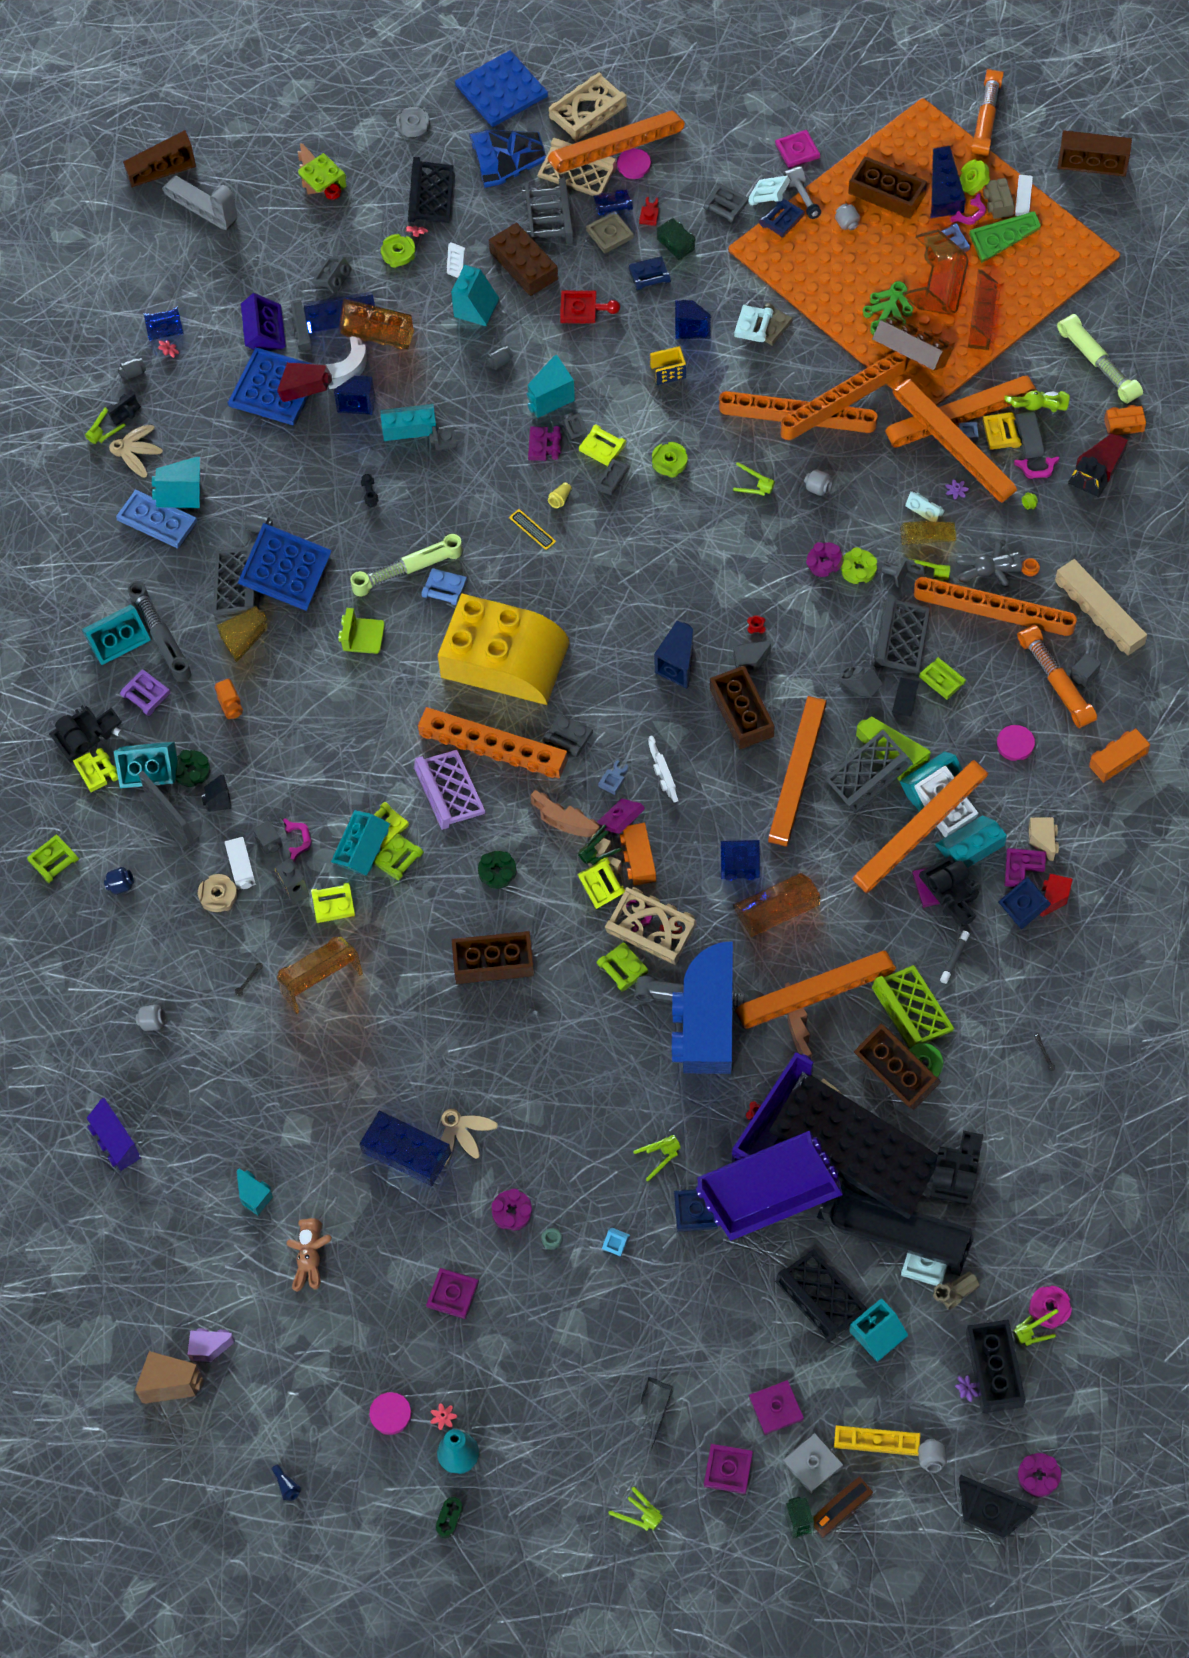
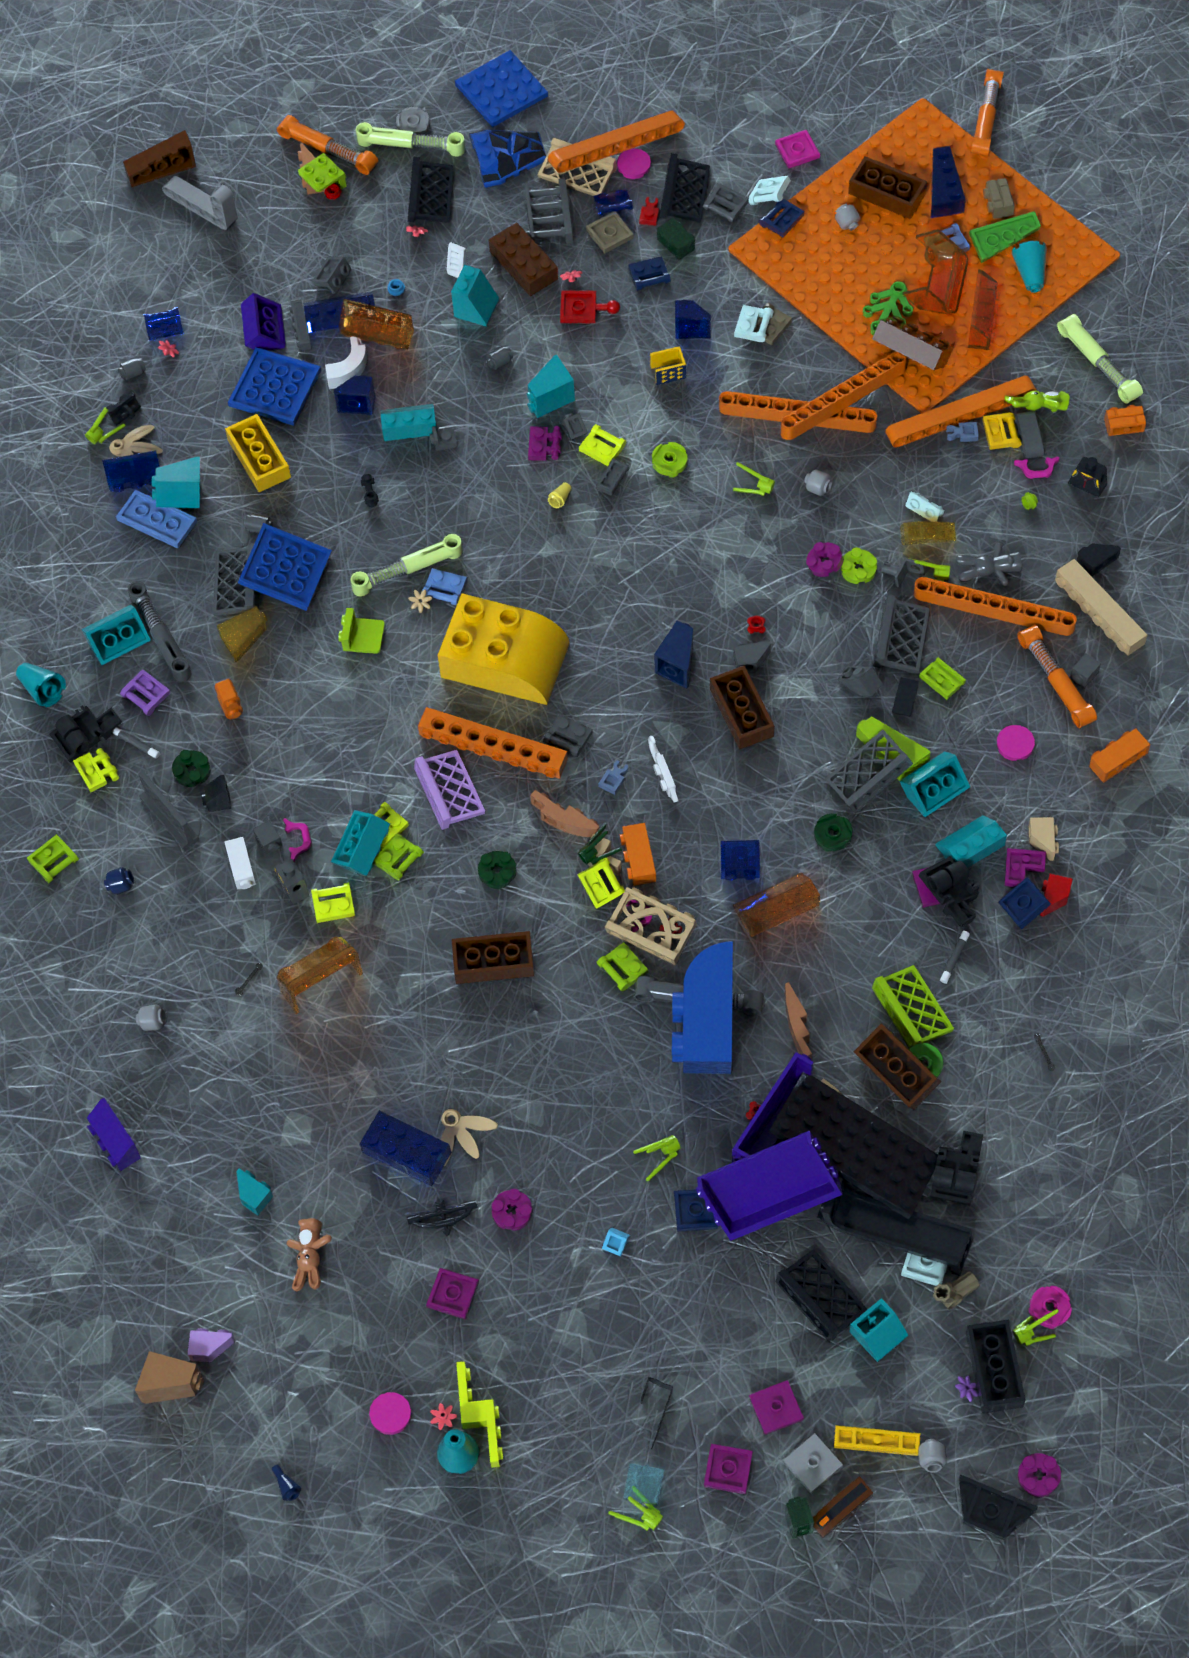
teal slope [114,742,178,788] -> none
tan plate [198,874,237,912] -> none
dark red slope [277,362,332,402] -> none
lime plate [380,234,415,268] -> none
dark green beam [436,1497,463,1539] -> none
sticker [509,509,556,550] -> none
sand green tile [541,1228,562,1250] -> none
tan fence [549,72,627,142] -> none
magenta plate [597,798,645,834] -> none
orange beam [735,951,896,1029] -> none
orange beam [768,696,827,847] -> none
light grey piece [783,166,821,219] -> none
orange beam [852,760,989,893] -> none
orange beam [893,379,1017,503] -> none
white slope [914,766,978,838] -> none
medium lavender plant [945,479,969,500] -> none
dark pink helmet [950,194,986,225] -> none
lime plate [957,160,990,195] -> none
white sticker [1015,175,1033,216] -> none
orange plate [1021,558,1040,576] -> none
reddish brown brick [1057,130,1132,177] -> none
dark red slope [1076,433,1128,483] -> none
none -> teal cone [16,662,66,707]
none -> clear blue slope [102,450,161,493]
none -> yellow brick [225,414,291,492]
none -> orange piece [277,115,378,175]
none -> yellowish green piece [356,122,465,157]
none -> dark azure plate [387,279,405,296]
none -> black piece [407,1200,478,1236]
none -> tan plant [408,590,432,613]
none -> neon yellow bracket [456,1361,503,1468]
none -> coral plant [560,270,582,282]
none -> clear light blue piece [623,1464,664,1506]
none -> black fence [659,153,710,222]
none -> dark green plate [814,813,853,852]
none -> teal cone [1012,241,1047,293]
none -> black slope [1077,543,1121,577]

